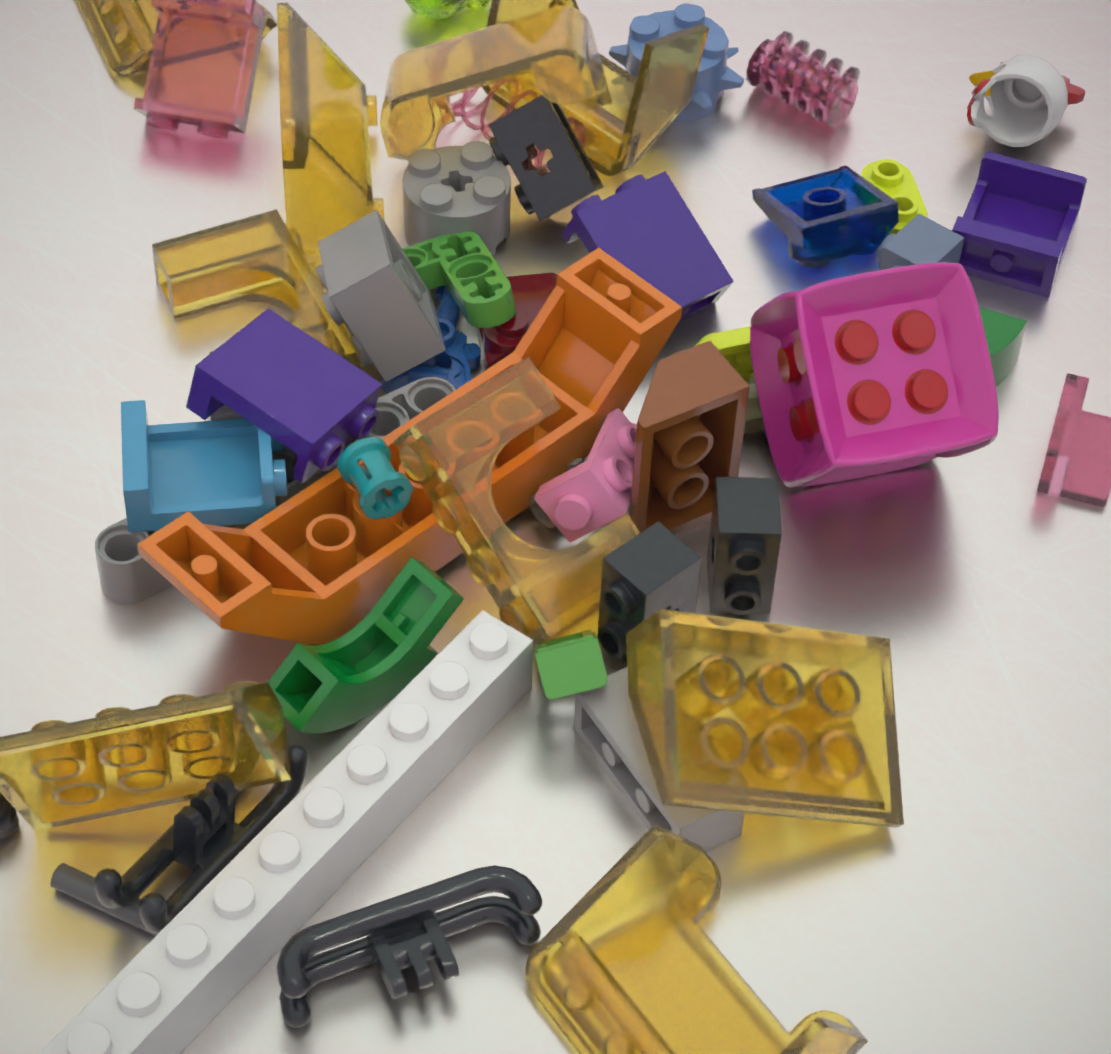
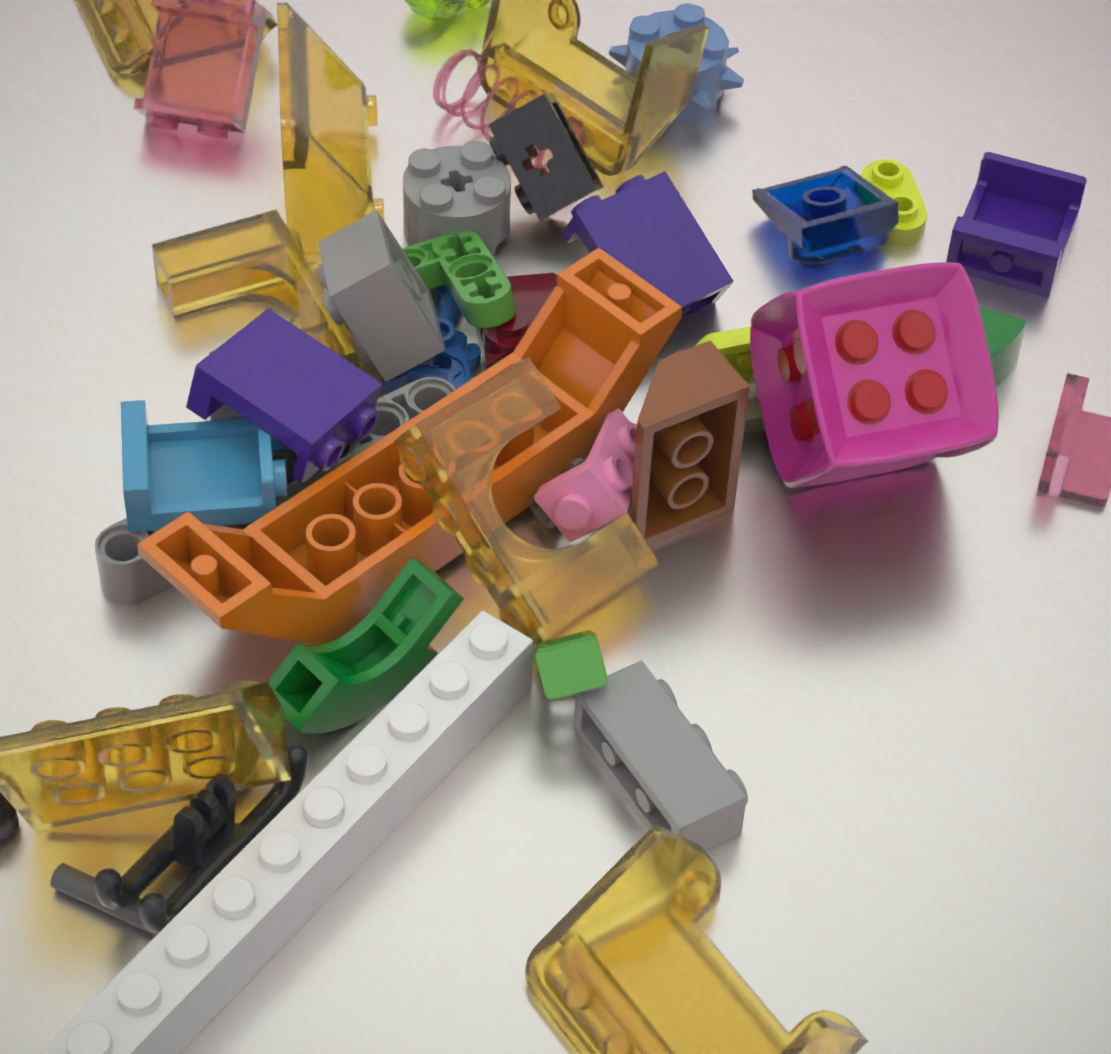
black piece [276,865,543,1028] -> none
teal bush [338,437,413,519] -> none
clear yellow windscreen [380,5,612,161] -> none
black brick [597,521,702,668] -> none
clear yellow slope [626,609,904,828] -> none
black brick [707,477,782,615] -> none
clear pink piece [746,31,860,129] -> none
sand blue brick [876,214,964,271] -> none
white piece [967,54,1086,147] -> none

